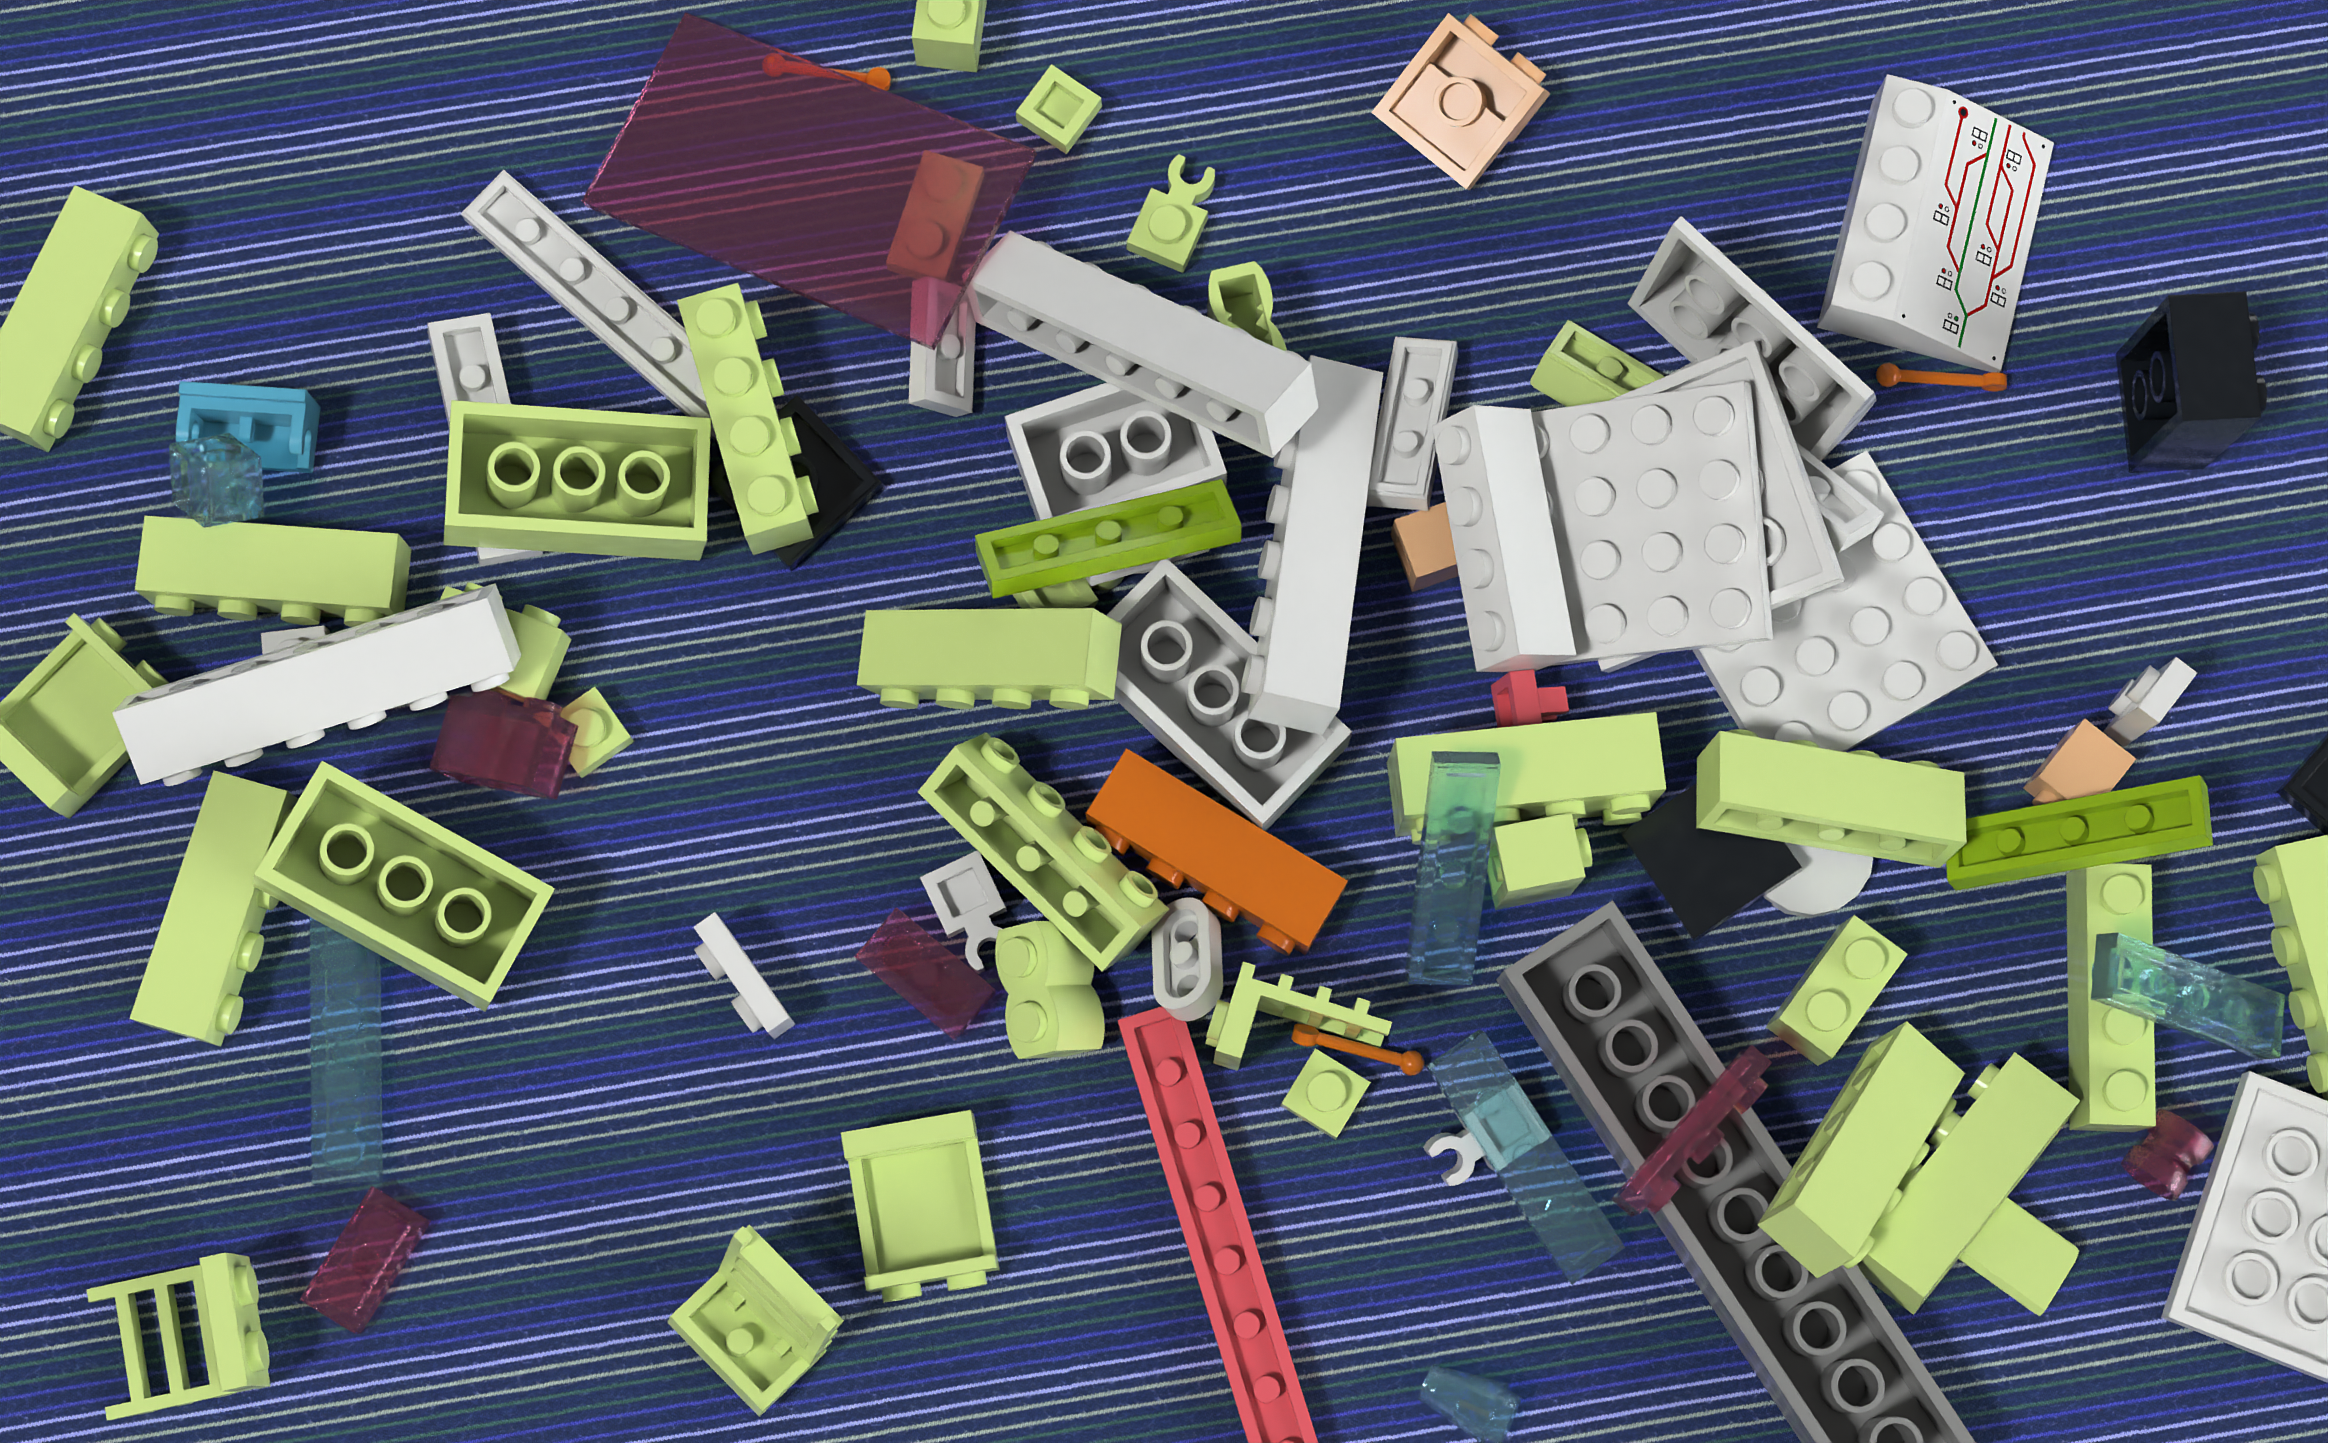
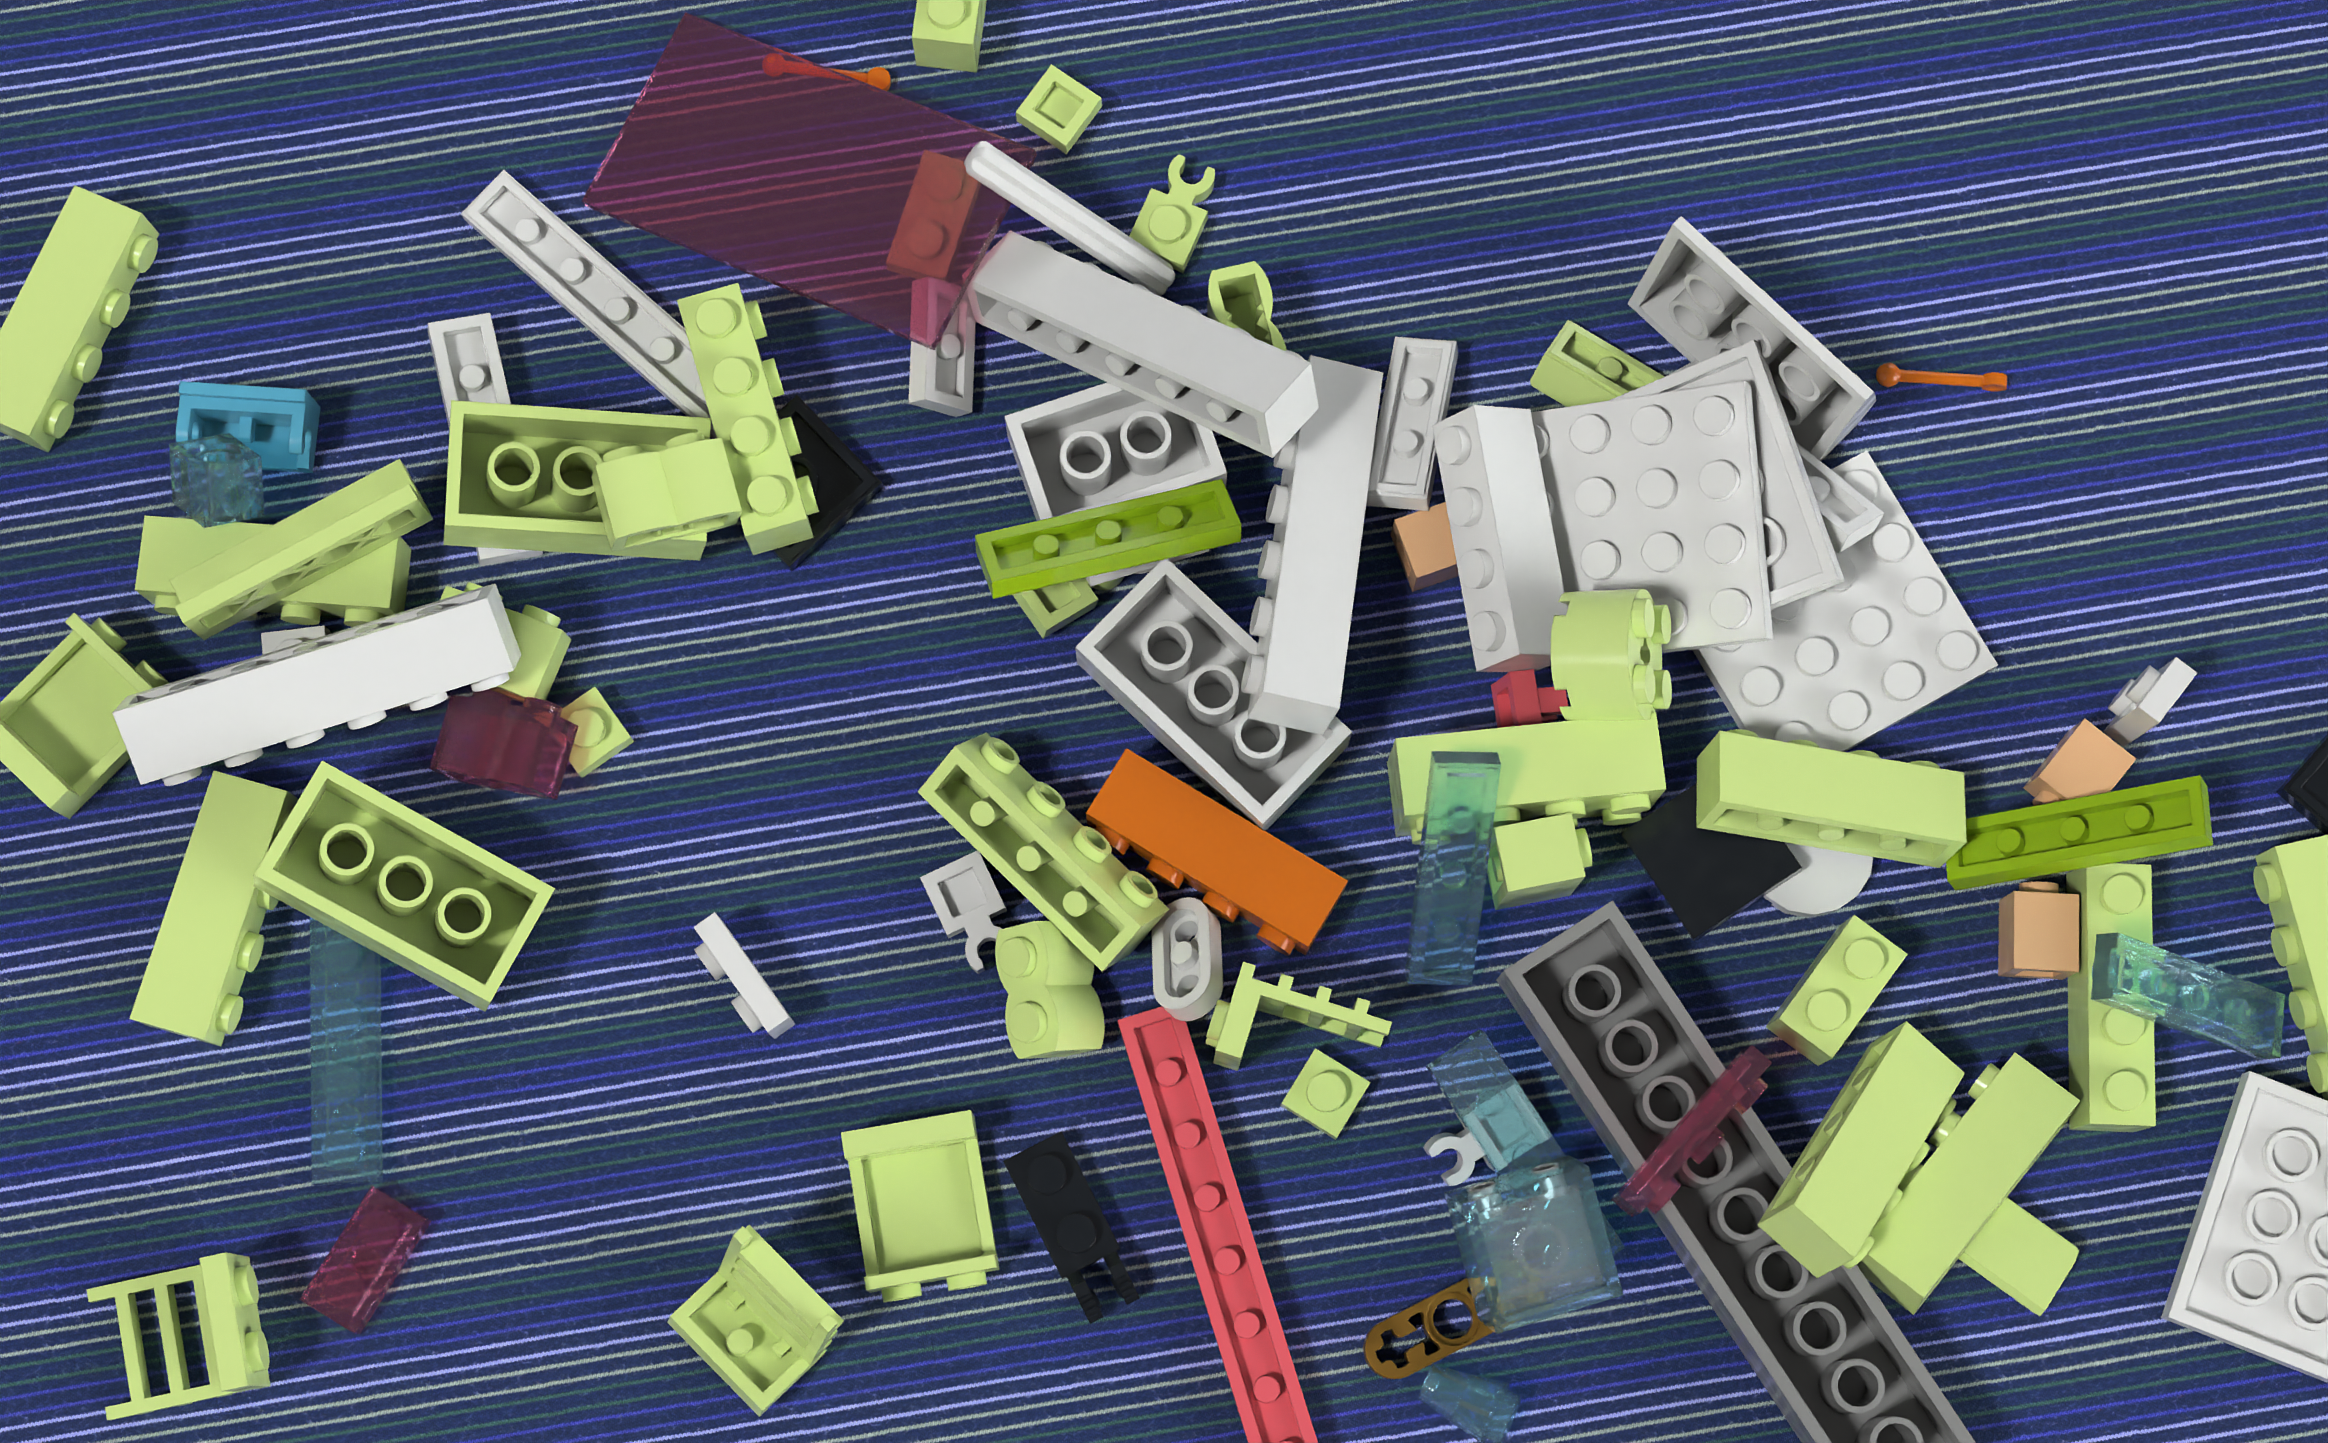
clear pink plate [854,907,996,1042] -> none
yellowish green brick [857,608,1122,710] -> none
orange hinge [1291,1023,1425,1076] -> none
light nougat plate [1371,13,1551,190] -> none
white slope [1817,74,2054,373] -> none
black brick [2116,291,2267,473] -> none
clear pink wheel [2120,1109,2214,1201] -> none
none -> yellowish green fence [169,459,433,640]
none -> yellowish green brick [591,432,742,551]
none -> white axle [964,141,1175,296]
none -> black hinge [1003,1131,1140,1324]
none -> pearl gold beam [1363,1259,1541,1379]
none -> piece [1444,1155,1623,1334]
none -> yellowish green brick [1550,589,1672,721]
none -> light nougat brick [1998,881,2079,980]

